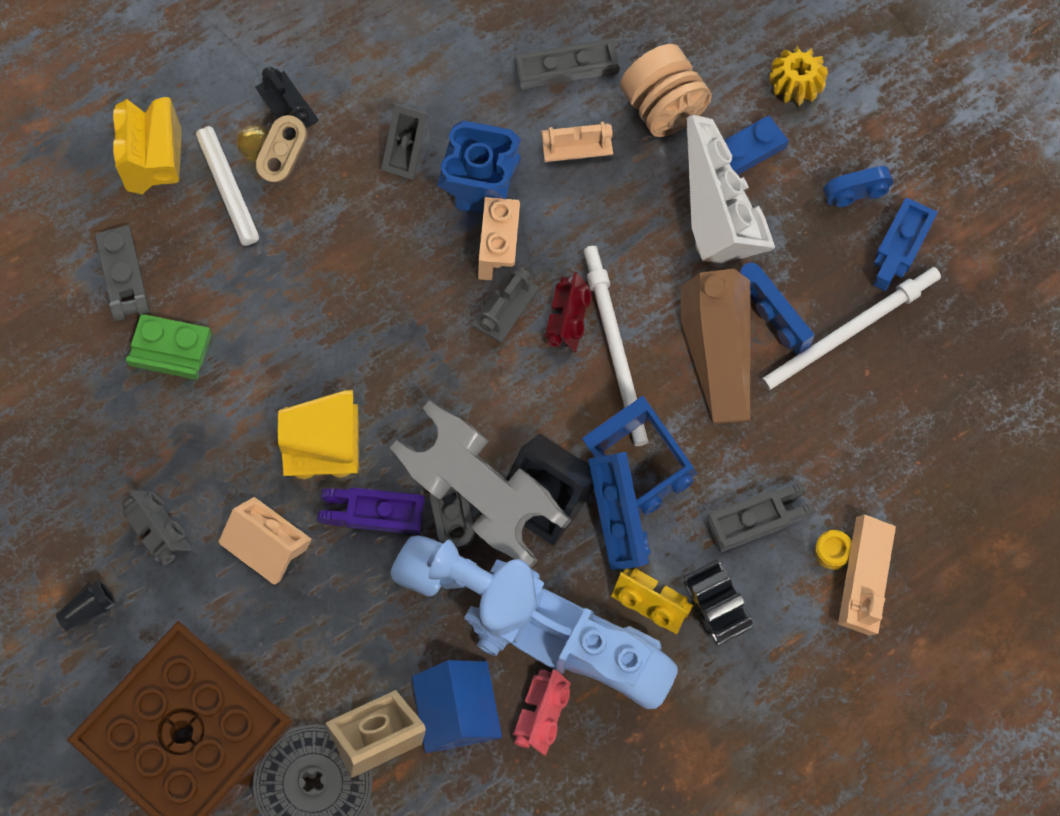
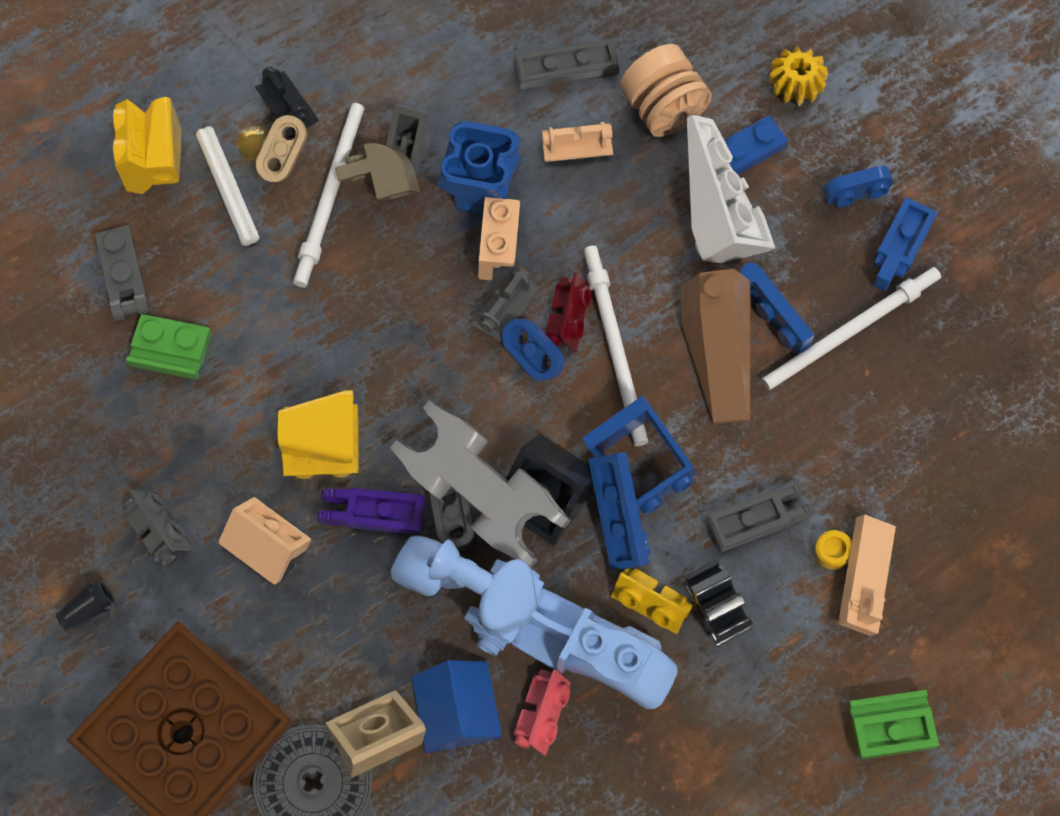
none -> white bar [293,103,364,288]
none -> dark tan brick [335,143,420,201]
none -> blue plate [502,319,564,381]
none -> bright green plate [847,690,939,760]

